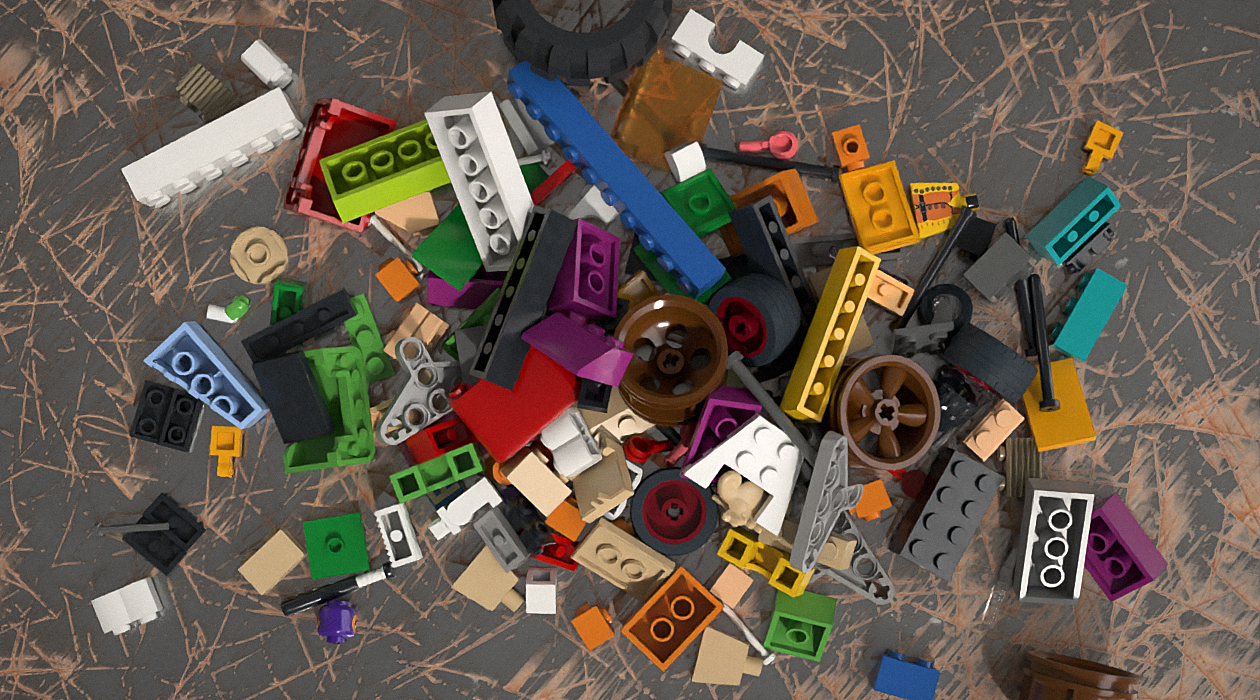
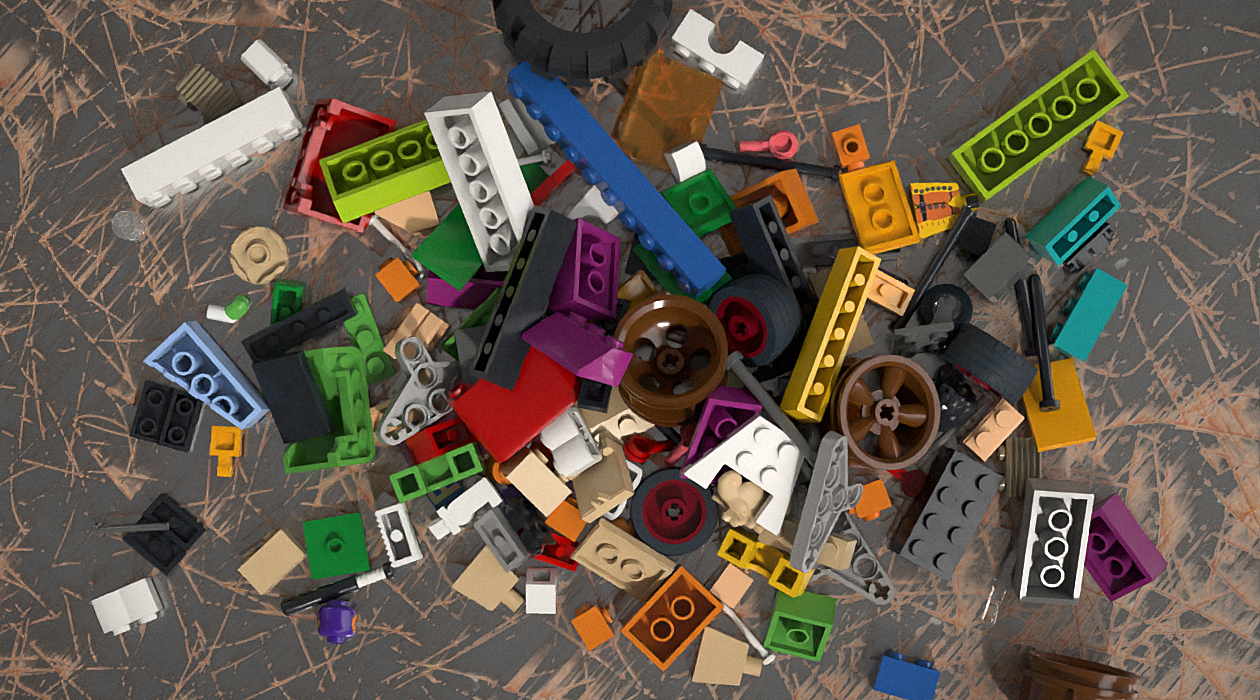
none -> clear wheel [111,210,146,241]
none -> lime brick [947,49,1129,204]

